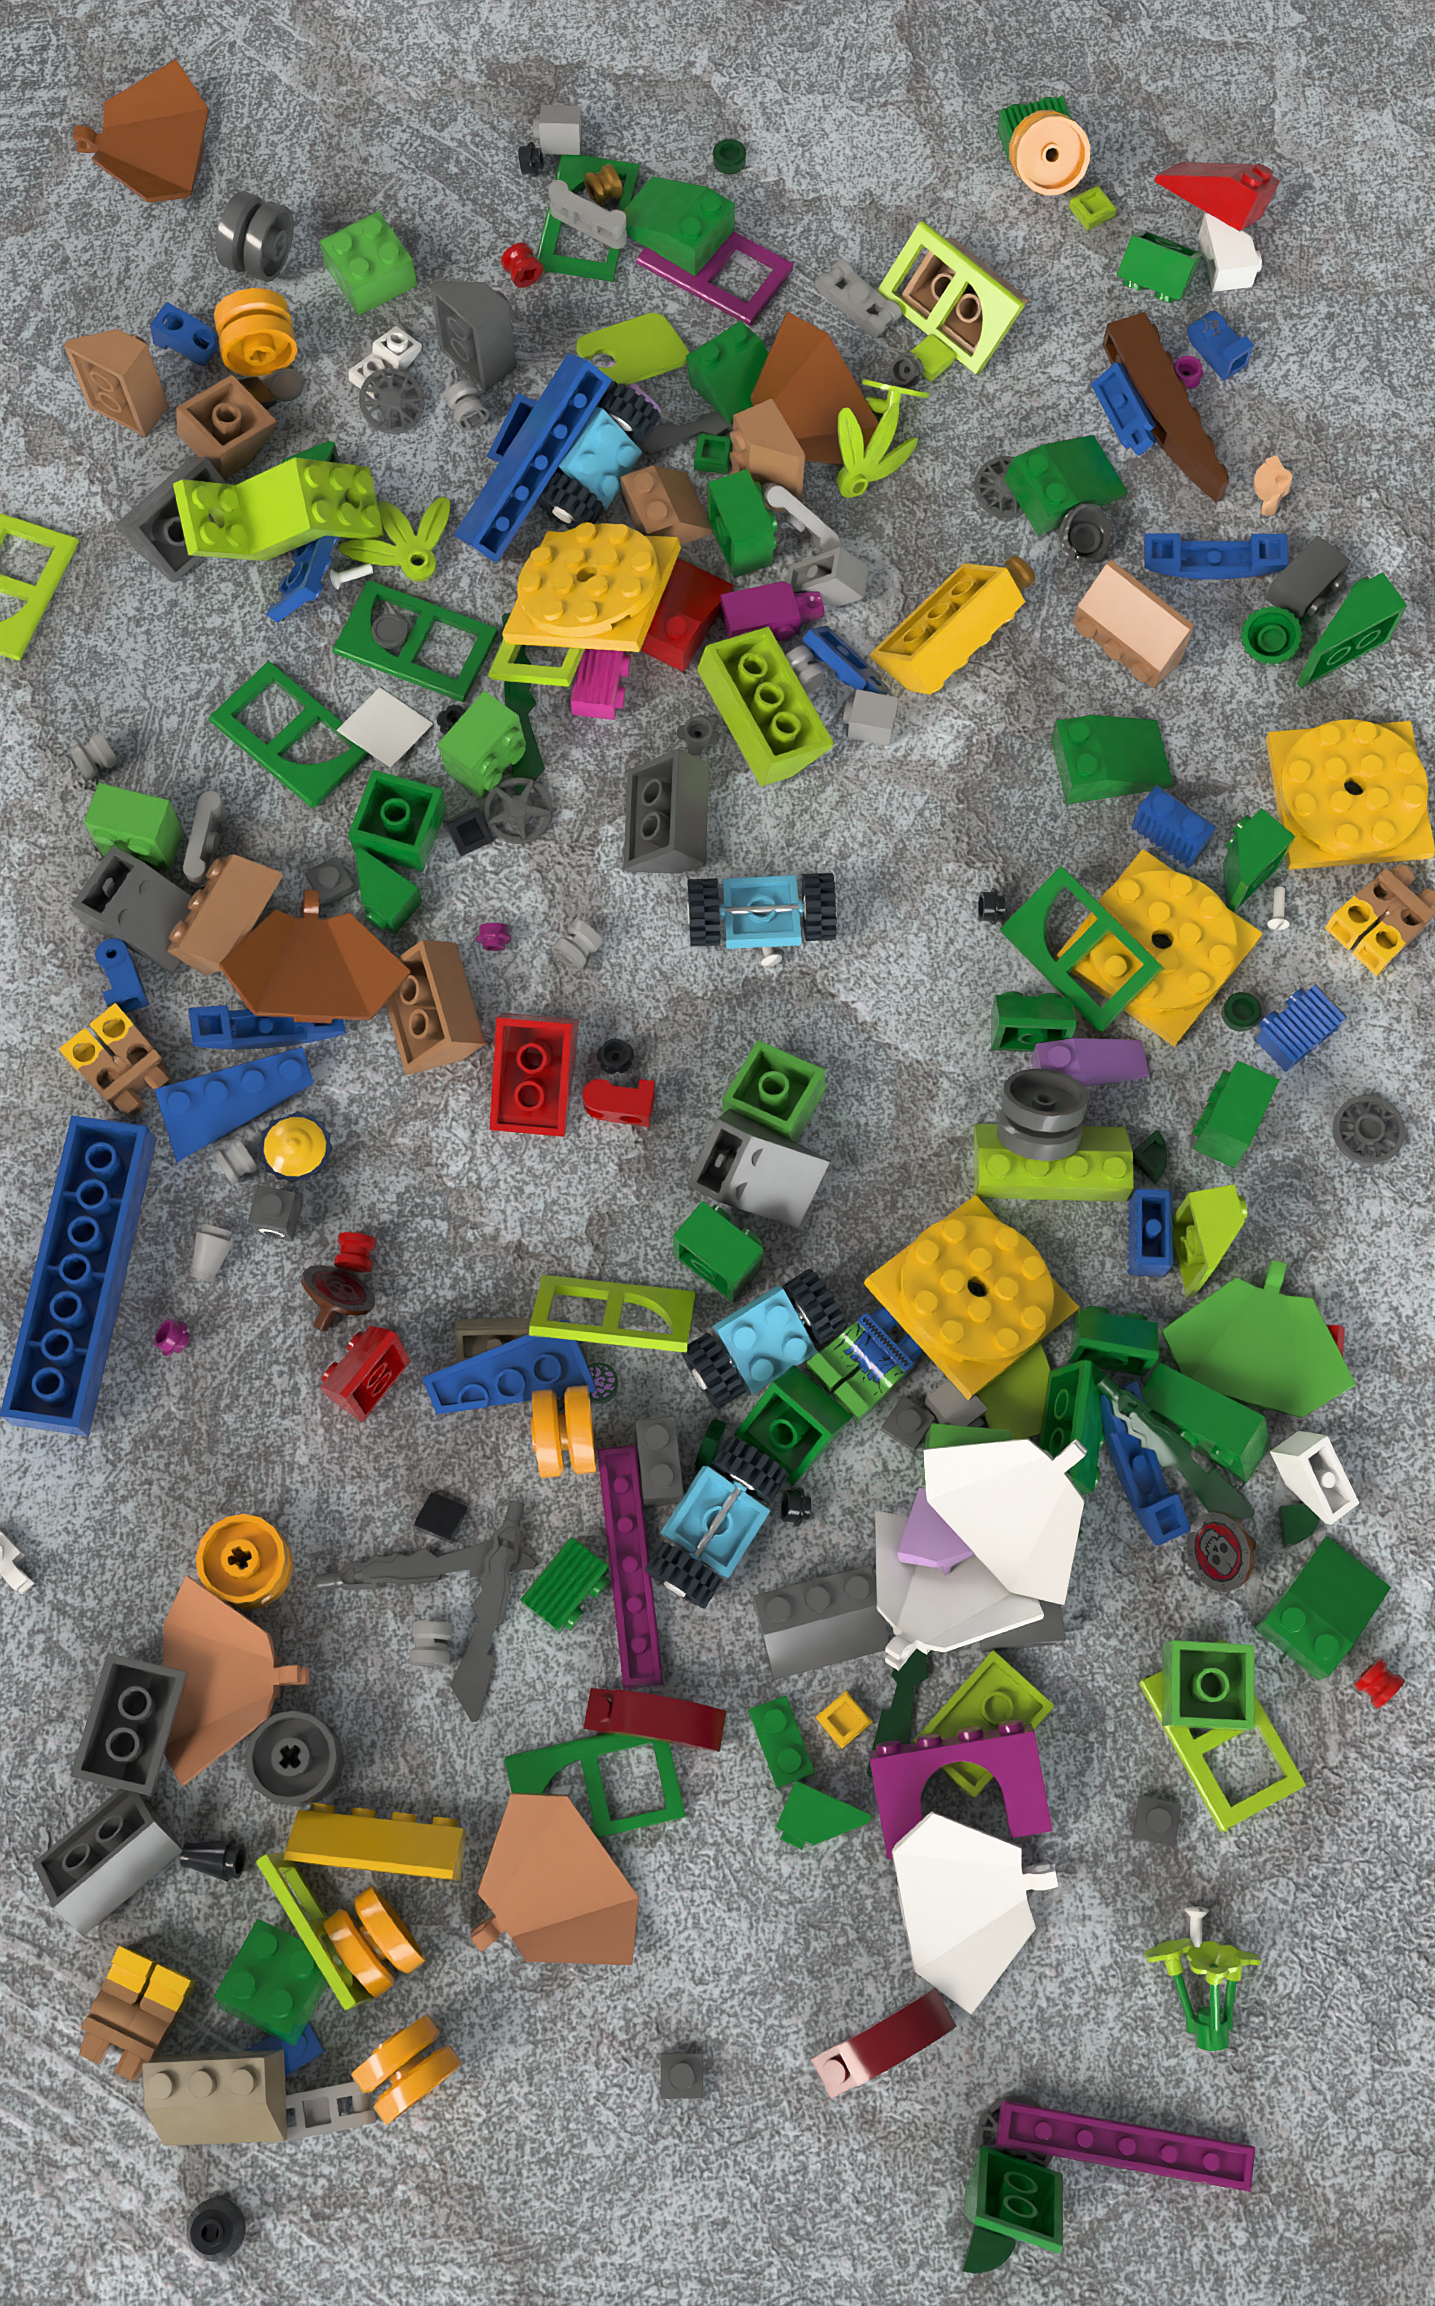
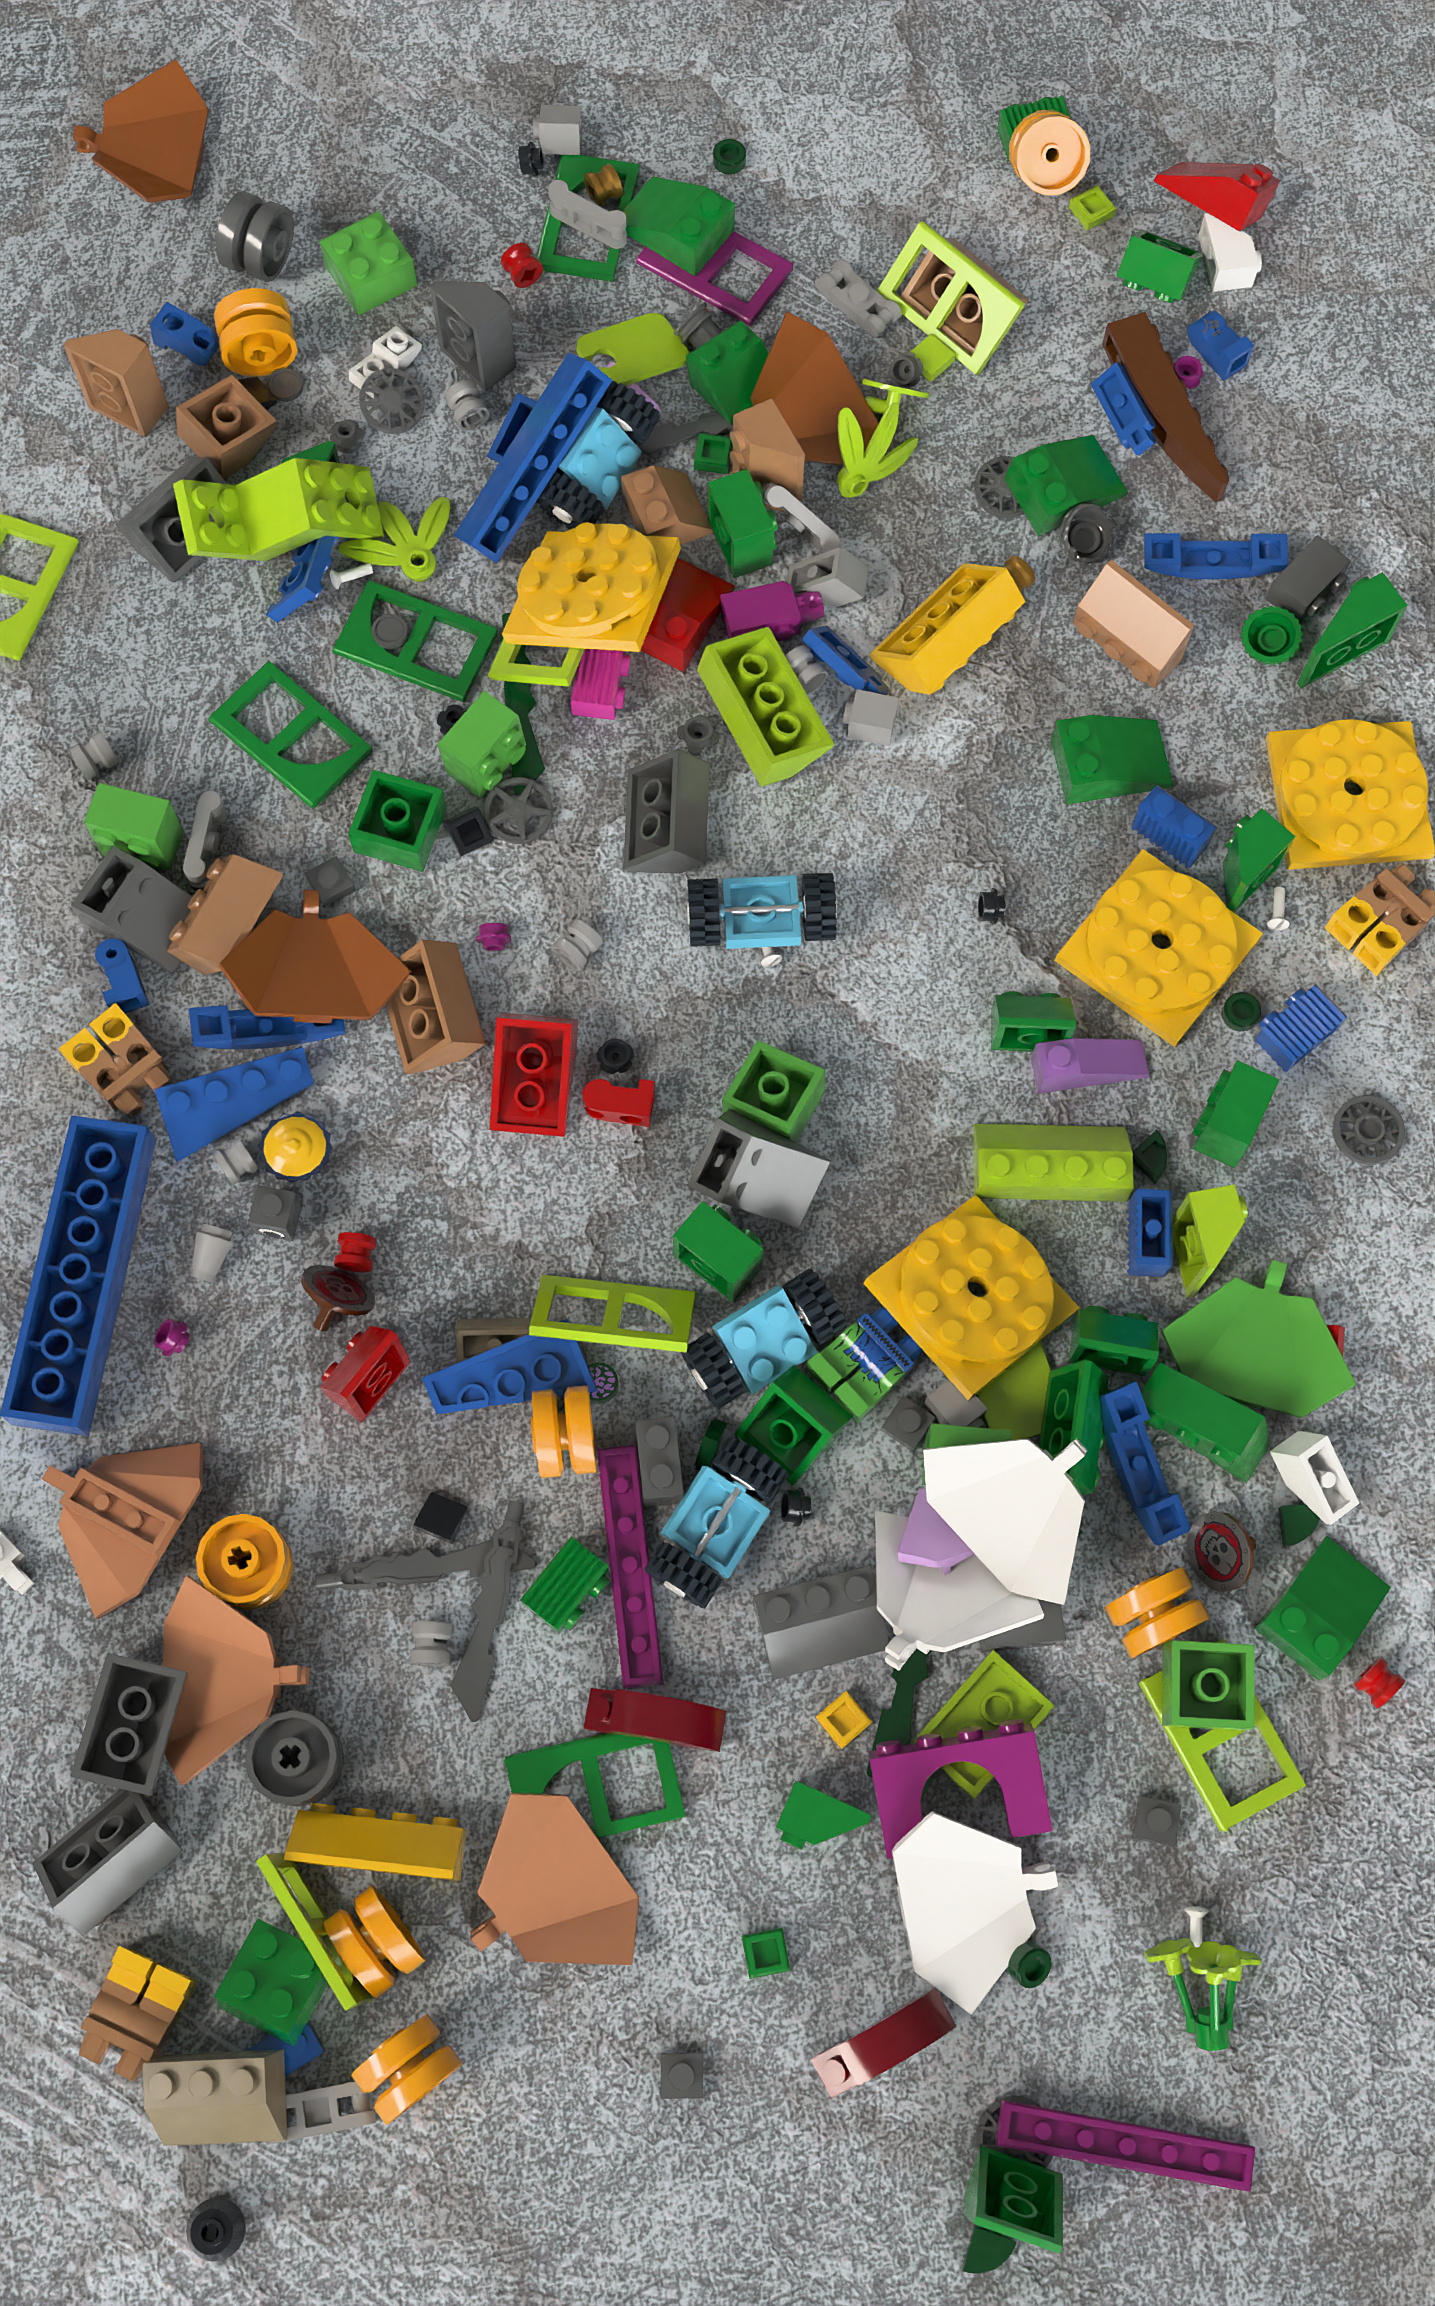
black cone [180,1839,246,1882] -> none
white sticker [336,687,433,768] -> none
green slope [355,848,422,935] -> none
green plate [748,1696,815,1789] -> none
dark grey wheel [997,1069,1088,1161] -> none
green window [1000,866,1165,1033] -> none
dark green sword [1094,1373,1255,1518] -> none
light nougat piece [1253,455,1292,516] -> none
none -> nougat panel [42,1443,203,1619]
none -> dark grey plate [330,419,364,453]
none -> dark grey piece [674,302,723,349]
none -> green tile [741,1928,791,1979]
none -> dark green tile [1008,1942,1051,1988]
none -> light orange wheel [1104,1567,1211,1659]

